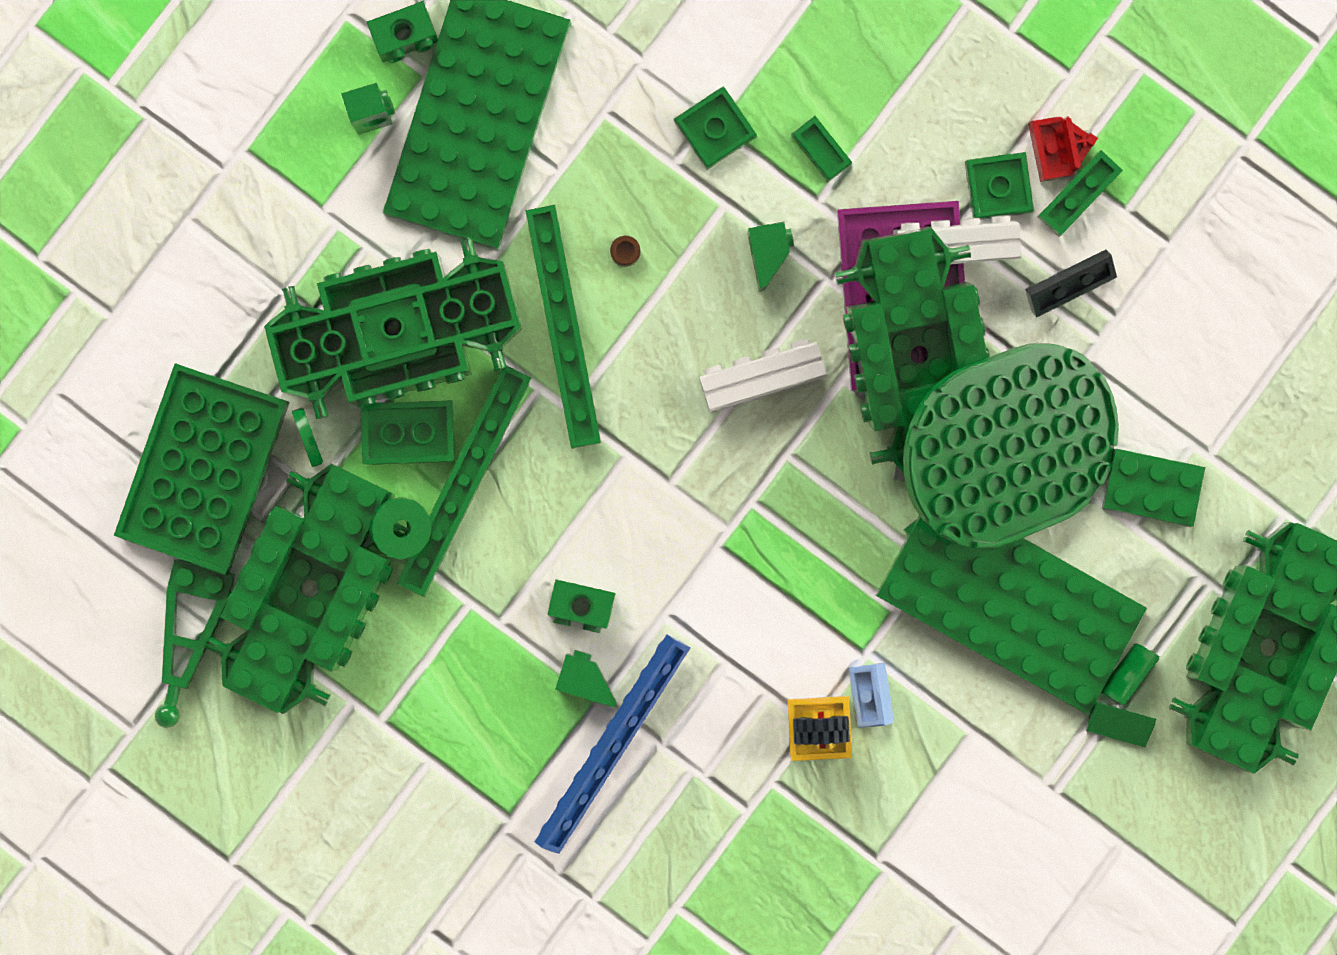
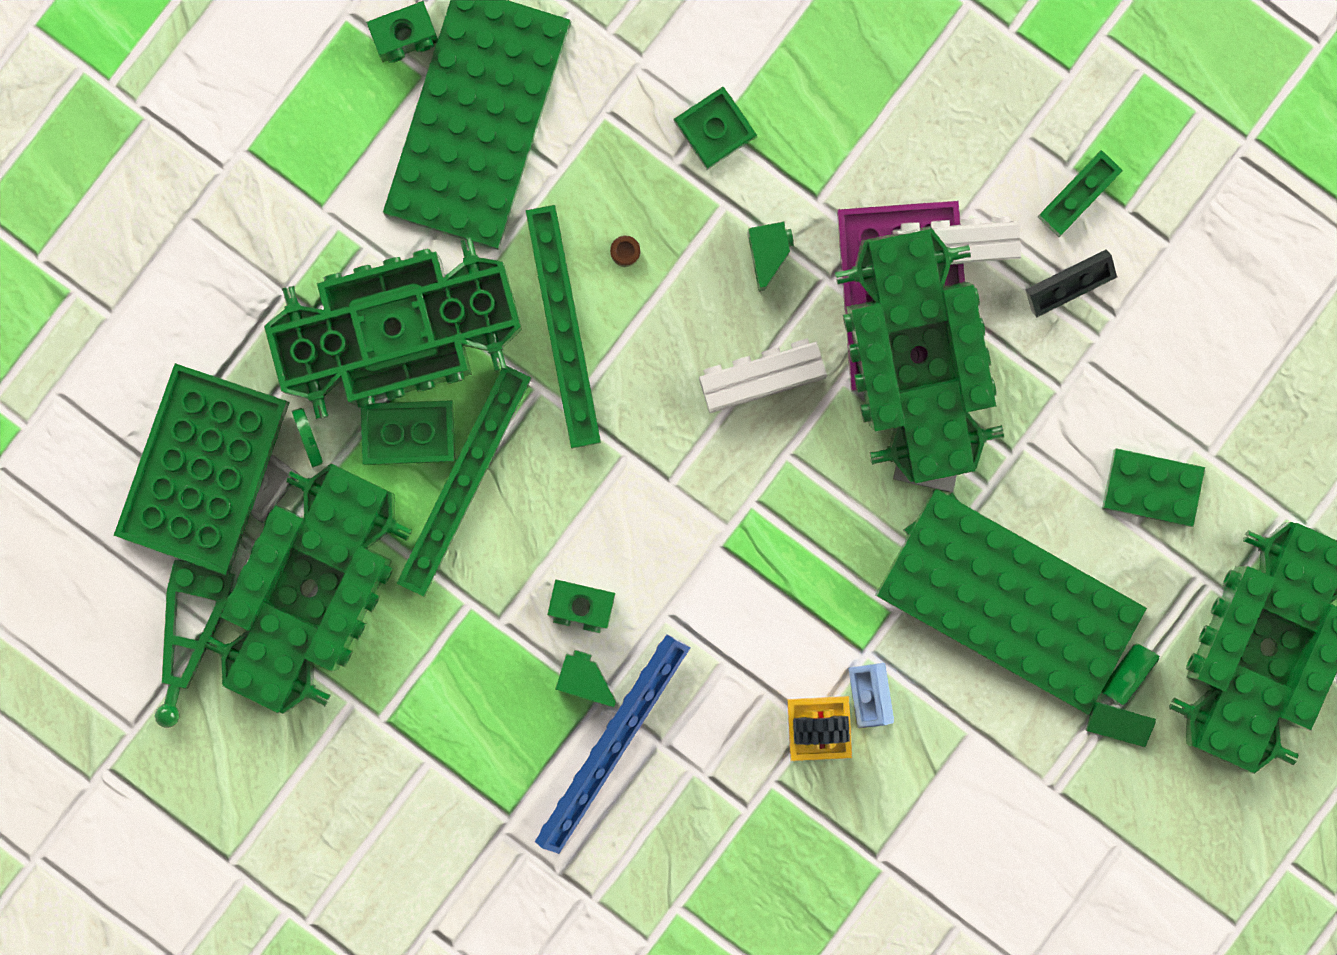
green brick [341,82,395,135] -> none
green tile [369,497,431,559] -> none
green tile [791,116,853,183] -> none
green tile [903,343,1119,549] -> none
green tile [965,152,1034,220] -> none
red slope [1028,116,1098,182] -> none

